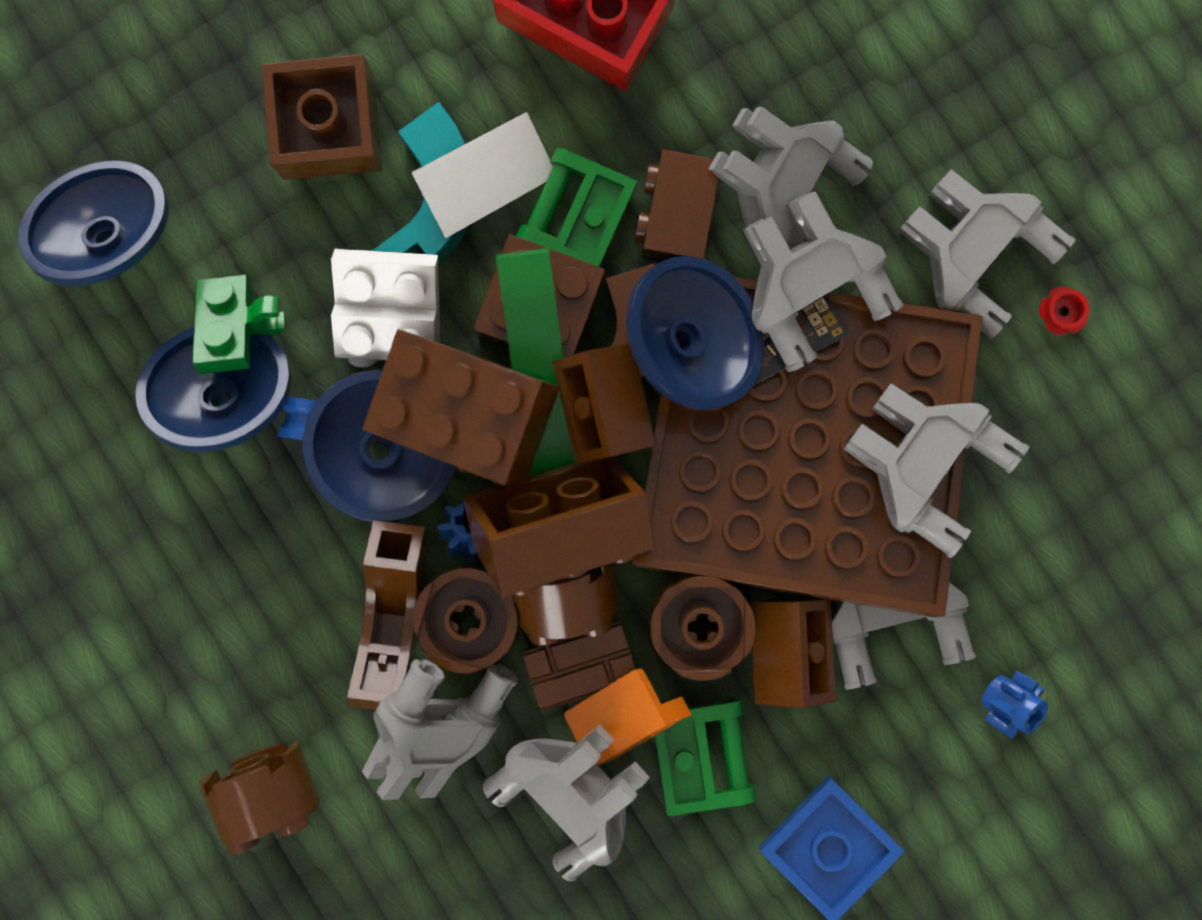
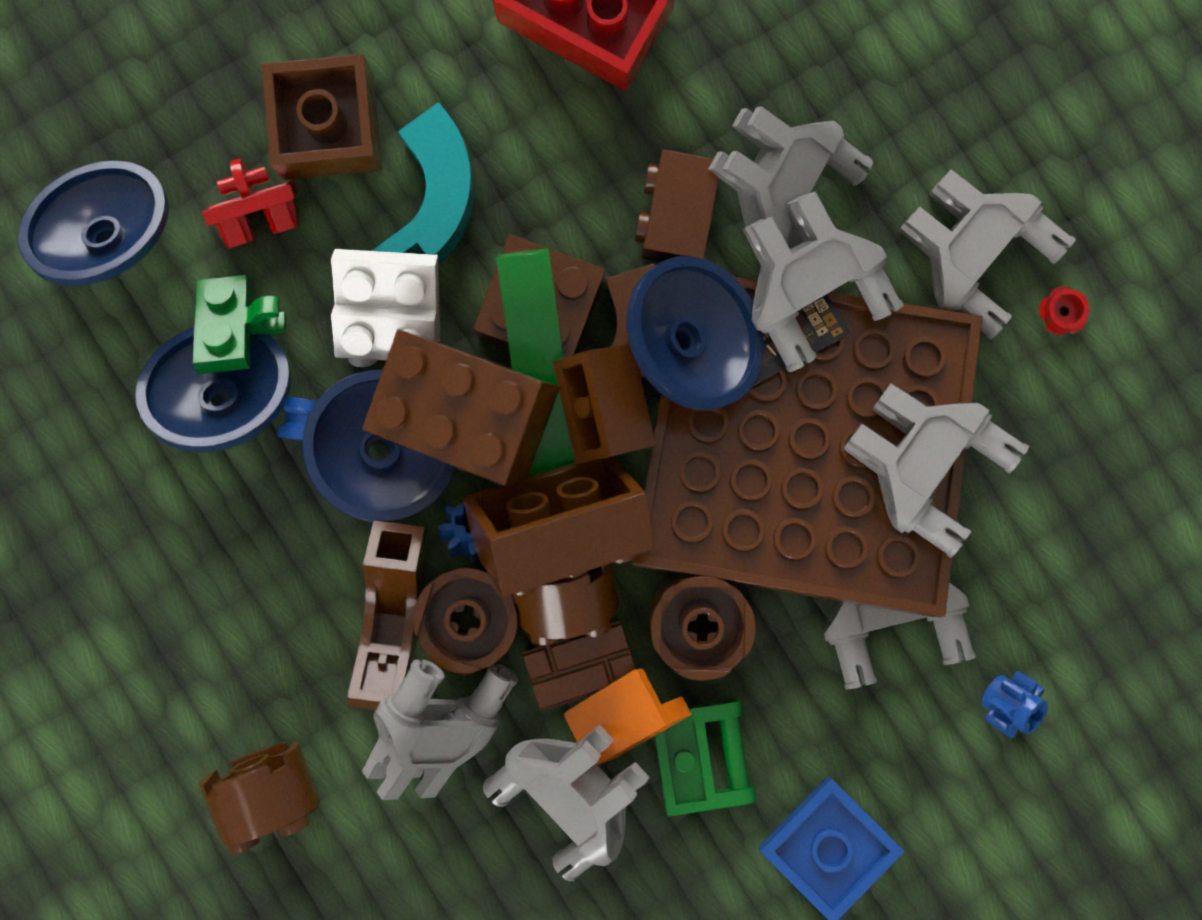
white sticker [412,112,553,238] -> none
green plate [517,148,638,267] -> none
reddish brown brick [750,598,836,708] -> none
none -> red hips [202,158,300,248]

